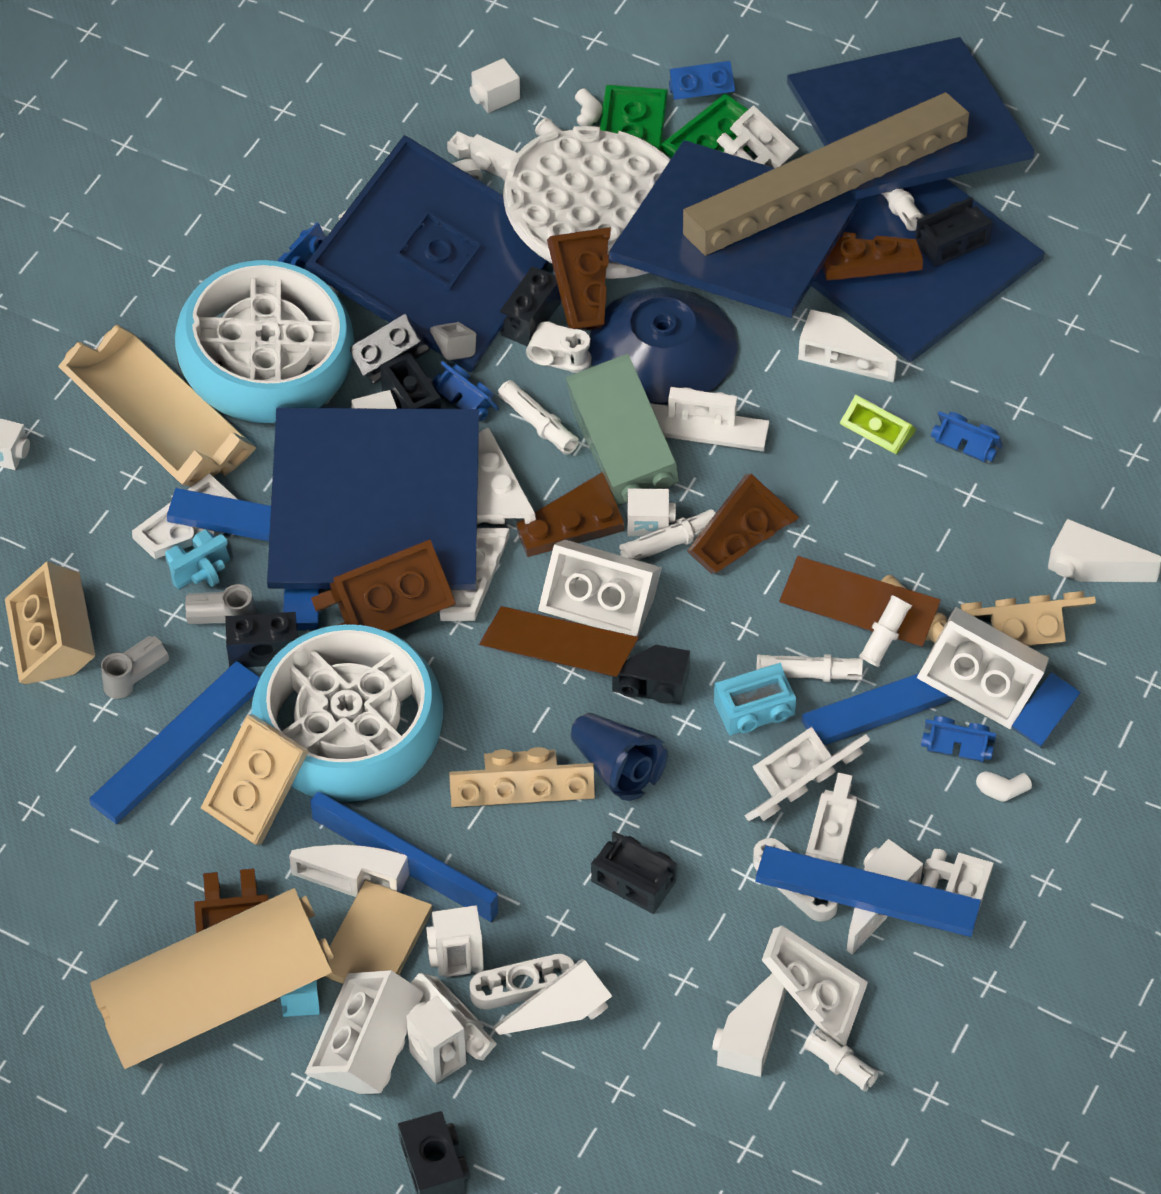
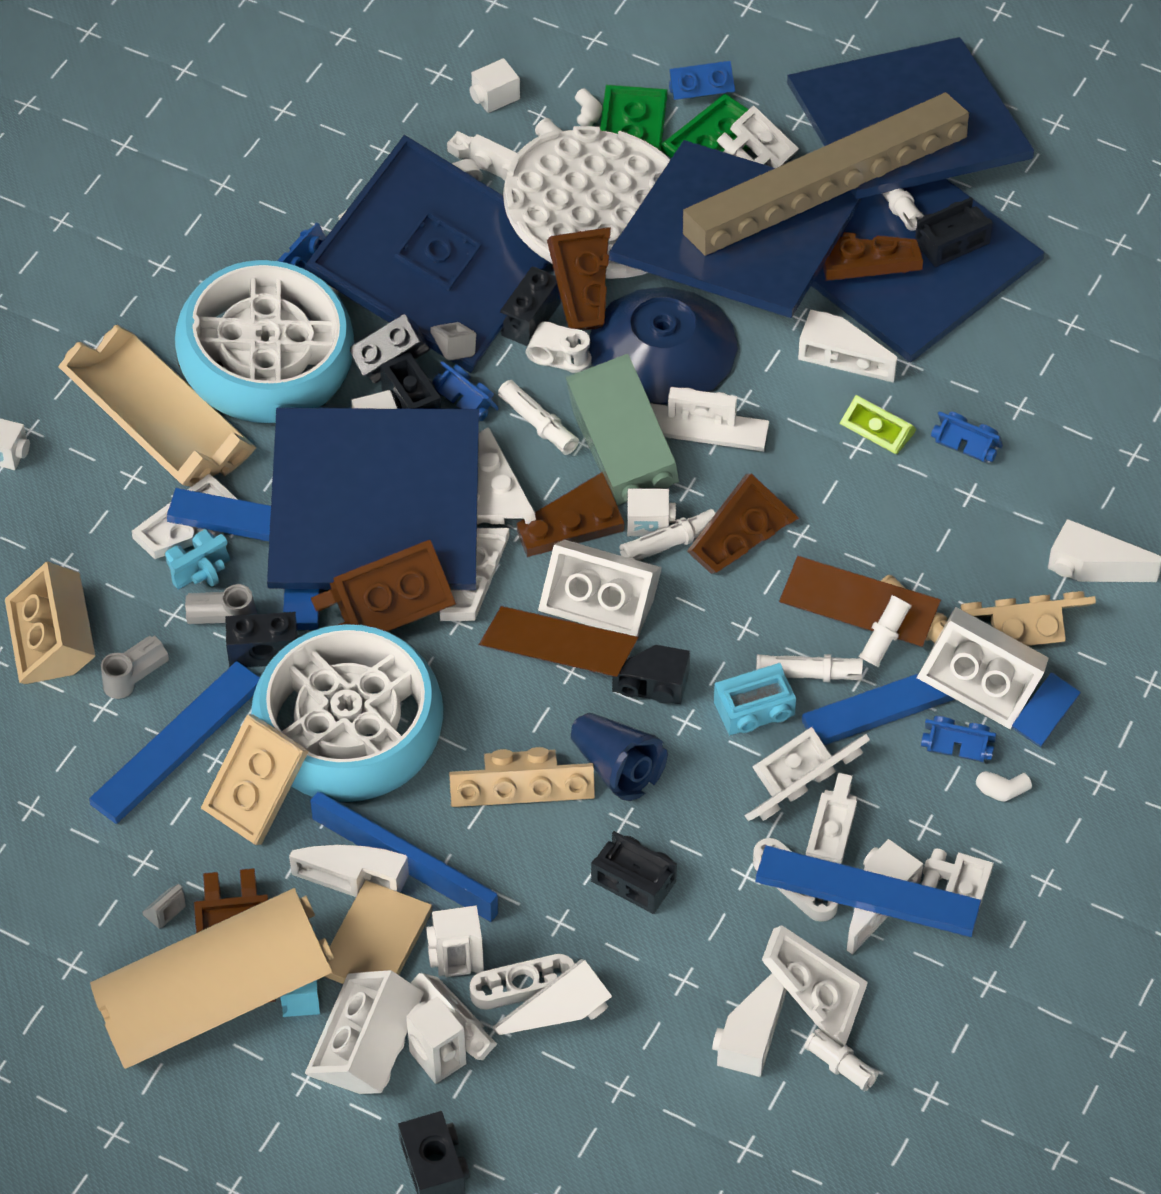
none -> light grey slope [142,884,186,929]

